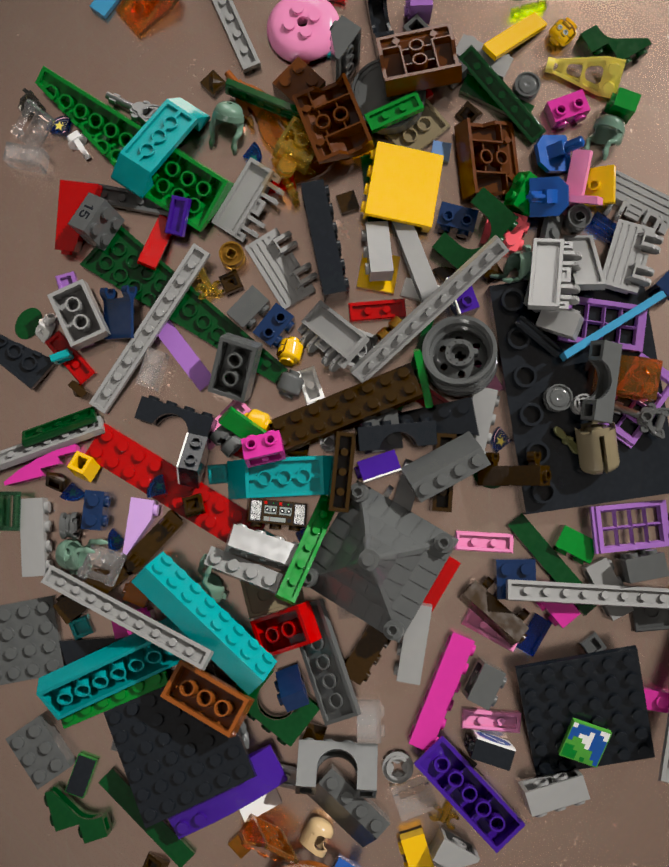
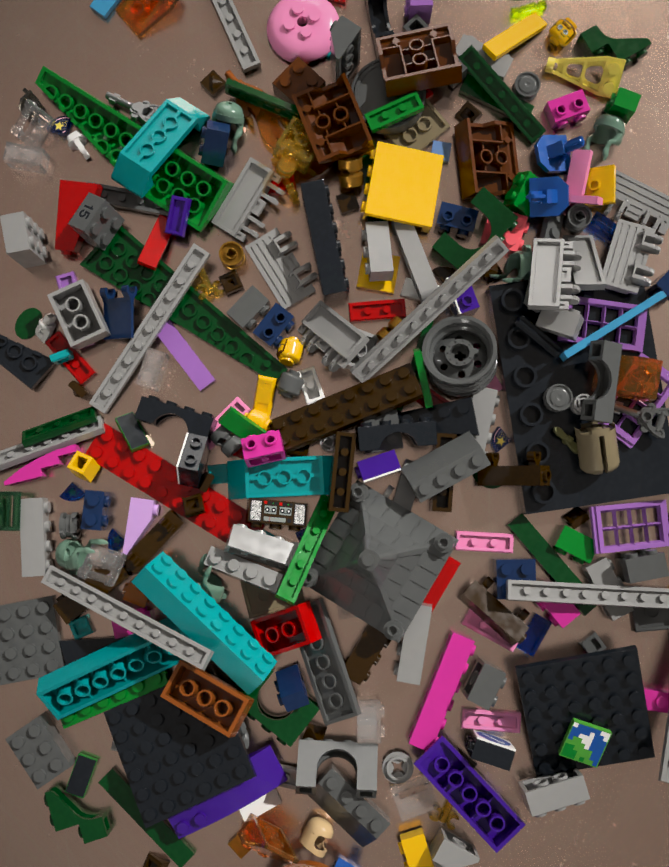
dark brown slope [45,472,65,493] -> none
clear blue tile [147,474,167,498] -> none
dark grey brick [208,332,263,403] -> none
clear blue tile [243,142,262,163] -> none
none -> light grey brick [0,211,48,268]
none -> black tile [115,412,149,453]
none -> dark blue brick [198,120,230,168]
none -> dark brown tile [199,472,214,492]
none -> yellow tile [252,375,277,416]
none -> pearl gold wheel [338,155,364,188]
none -> dark brown tile [563,507,590,529]

